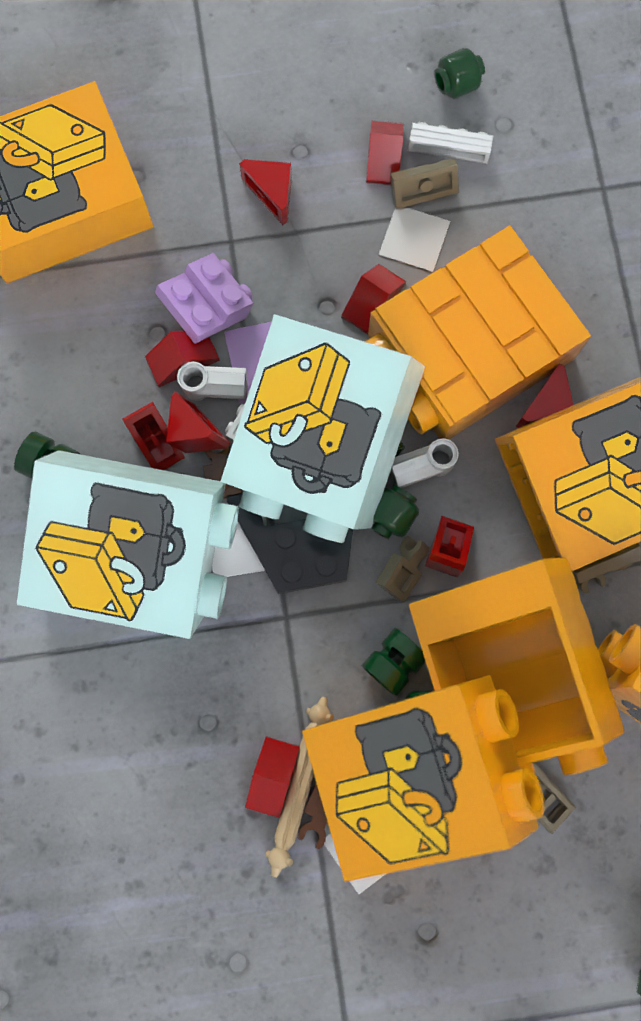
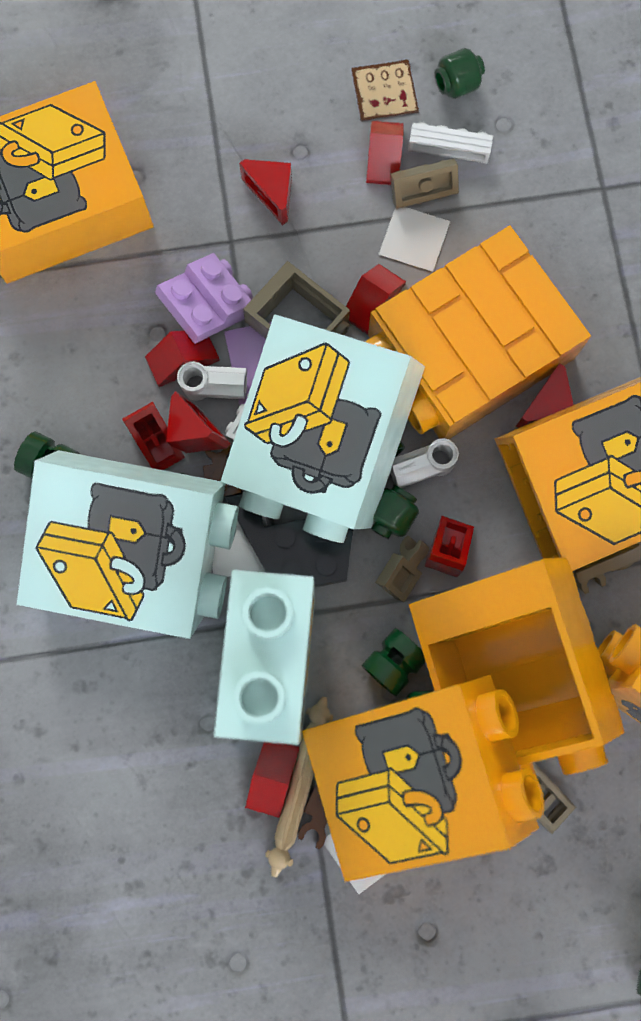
none -> light aqua brick [214,570,315,745]
none -> dark tan window [243,261,350,339]
none -> tan sticker [351,59,419,121]

